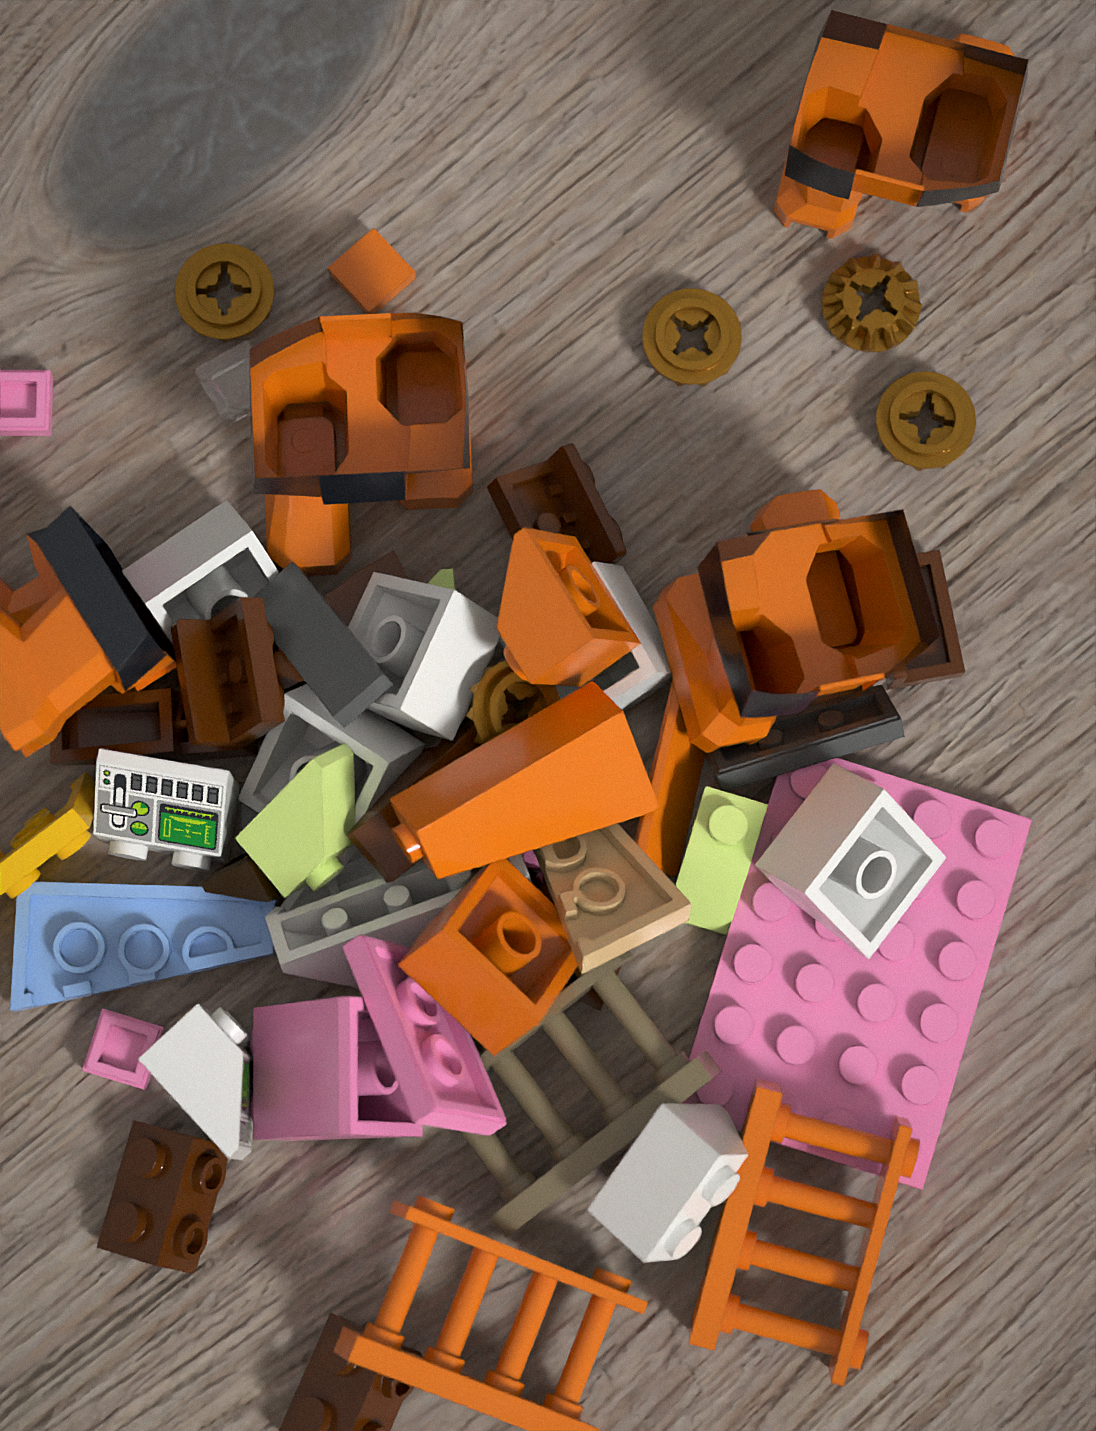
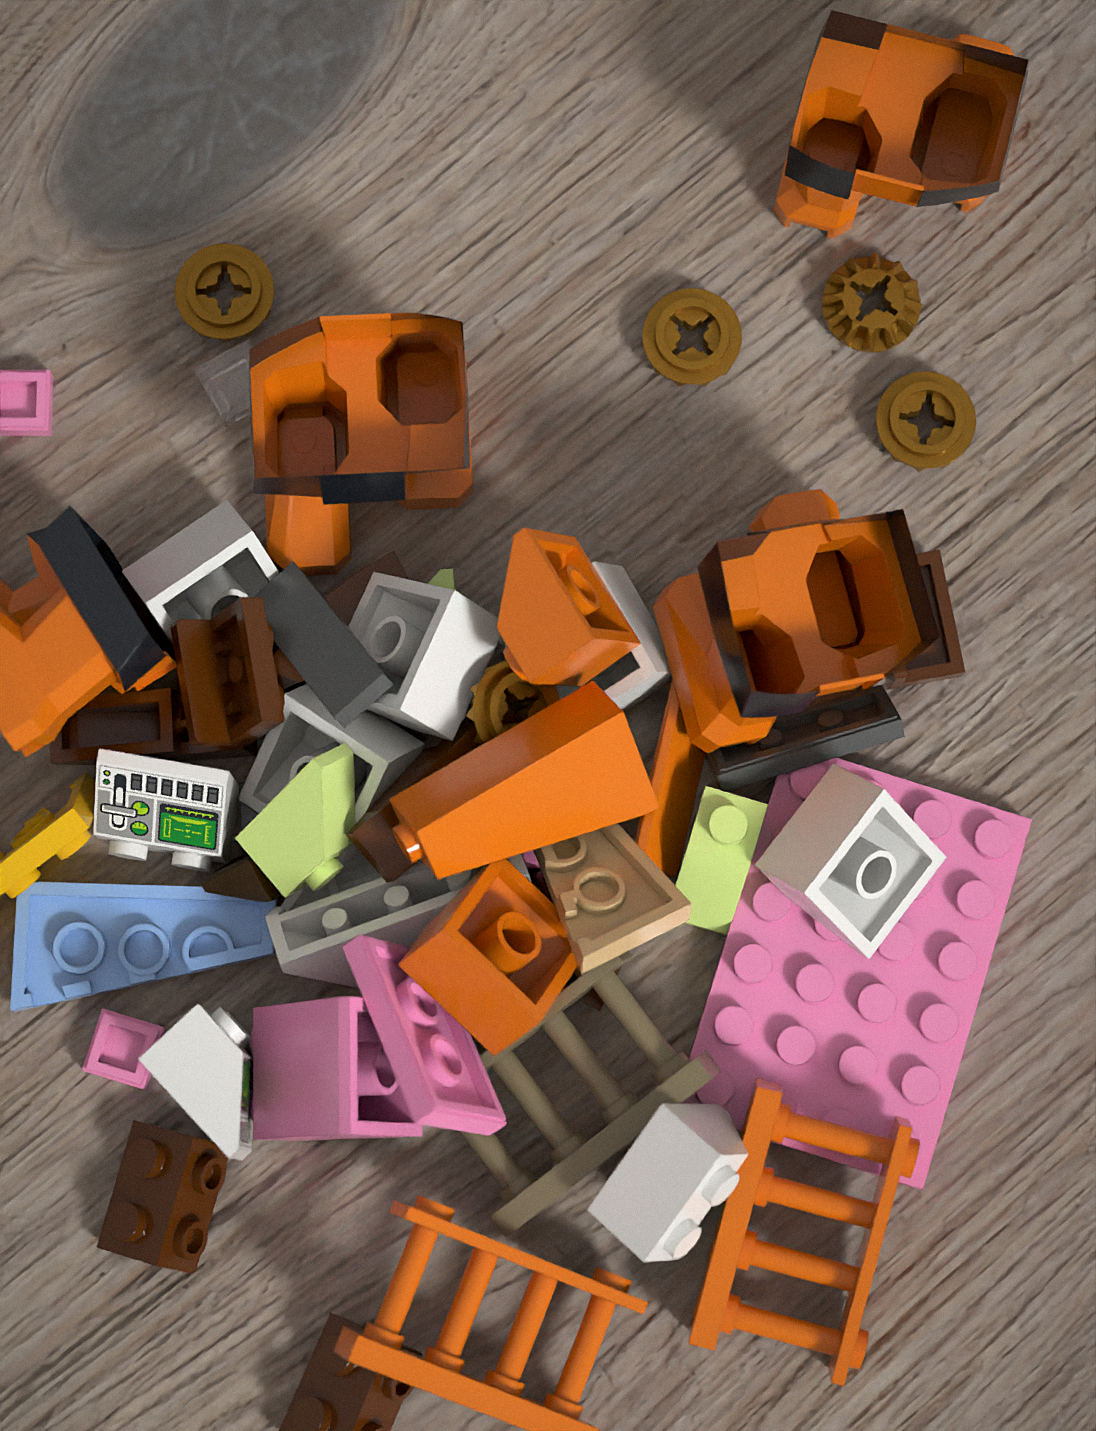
orange tile [328,228,416,314] -> none
reddish brown bracket [486,443,627,565] -> none

